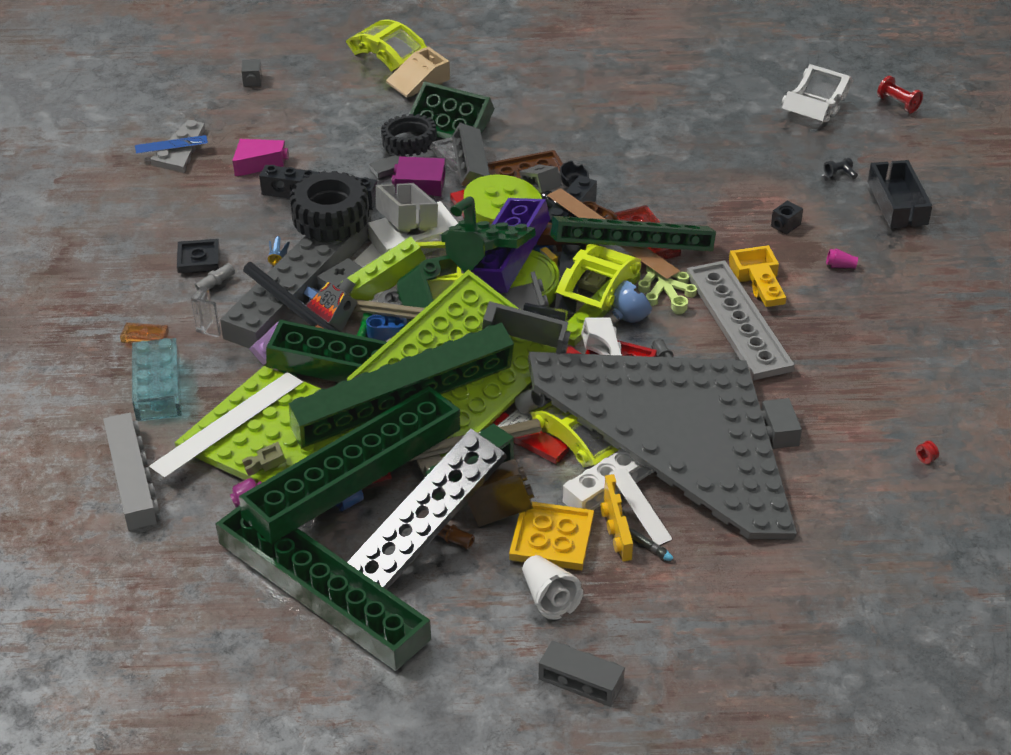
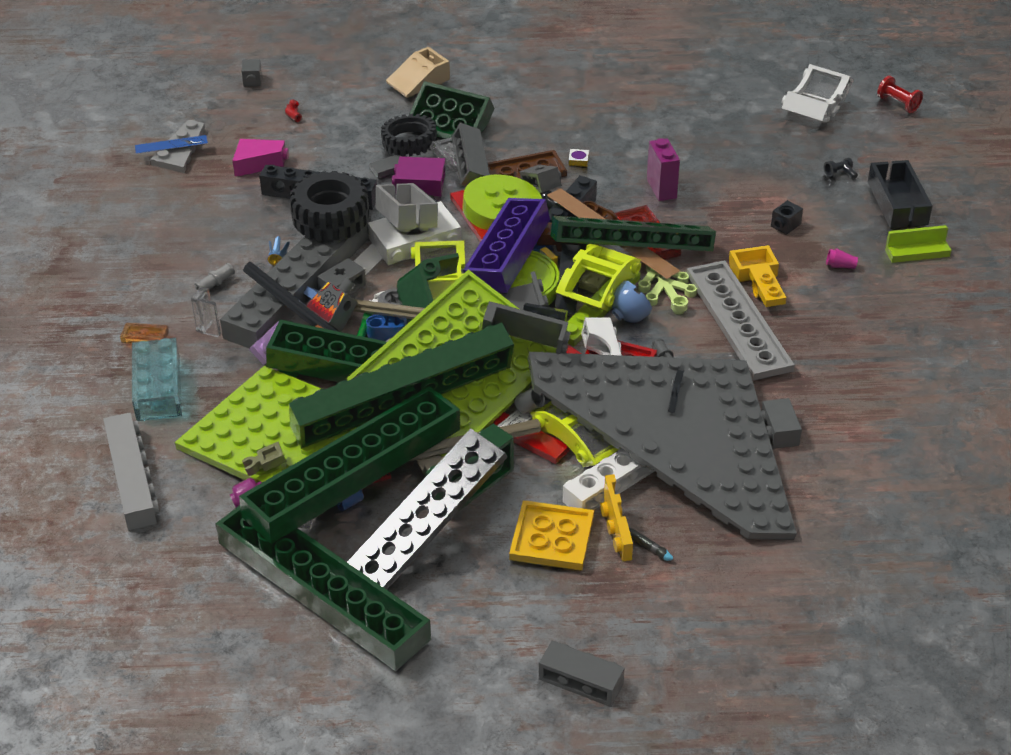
white sticker [149,372,304,477] -> none
black plate [177,239,220,273] -> none
lime brick [341,237,426,301] -> none
neon yellow window [346,20,427,72] -> none
reddish brown axle [437,524,475,550] -> none
dark green plate [441,196,536,273] -> none
dark brown brick [460,459,535,527] -> none
white cone [522,555,583,620] -> none
black hair [560,161,589,188] -> none
white sticker [609,467,672,545] -> none
red bush [916,440,939,464] -> none
none -> red arm [285,99,302,122]
none -> tile [569,149,589,167]
none -> magenta brick [647,138,680,201]
none -> black piece [668,366,684,413]
none -> lime panel [885,225,952,263]

